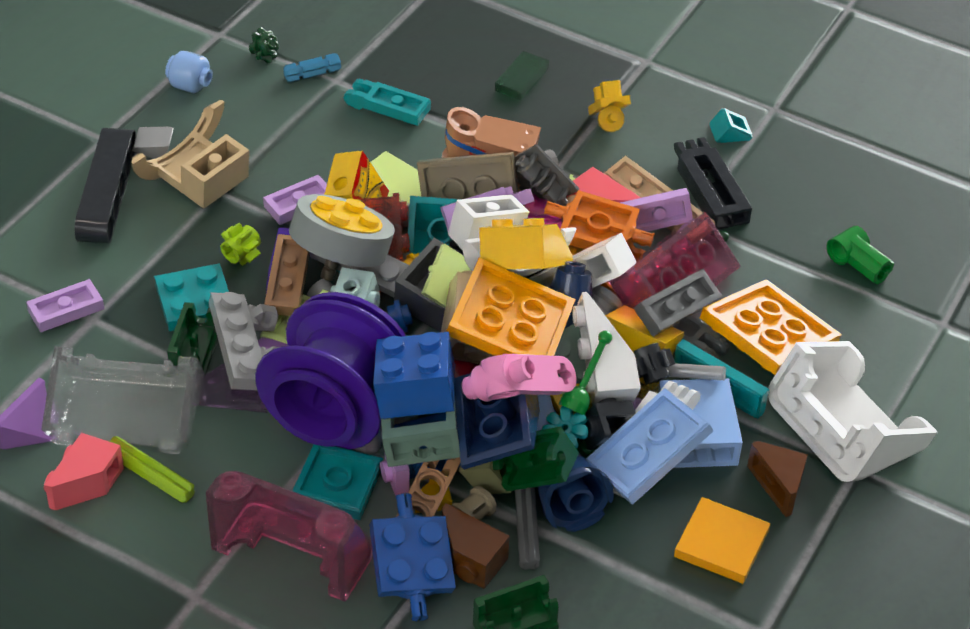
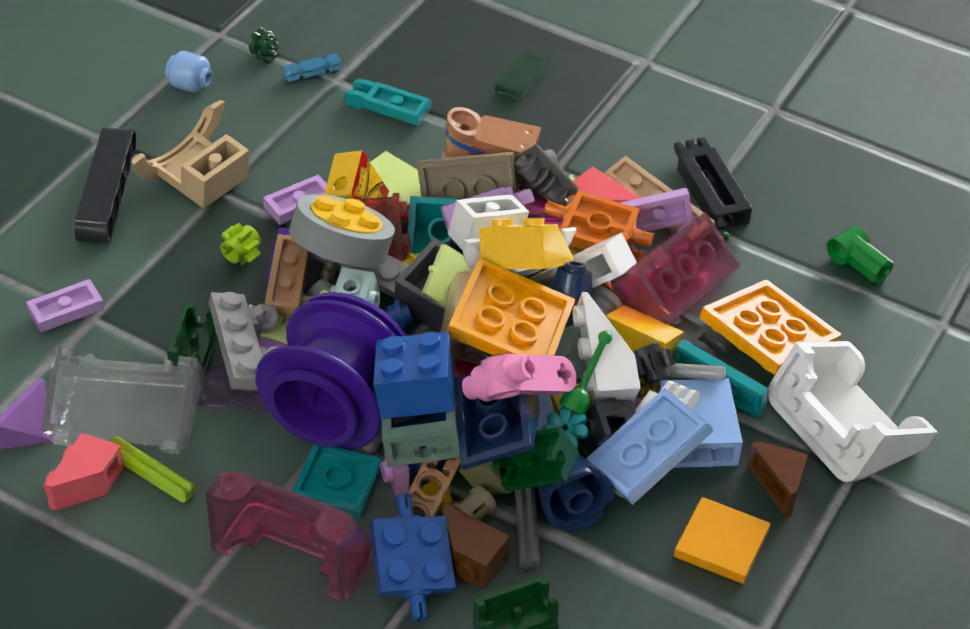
light grey slope [132,126,174,159] -> none
teal plate [154,263,229,331] -> none
yellow hips [588,80,631,132] -> none
dark grey plate [633,269,722,337] -> none
teal slope [710,108,753,143] -> none

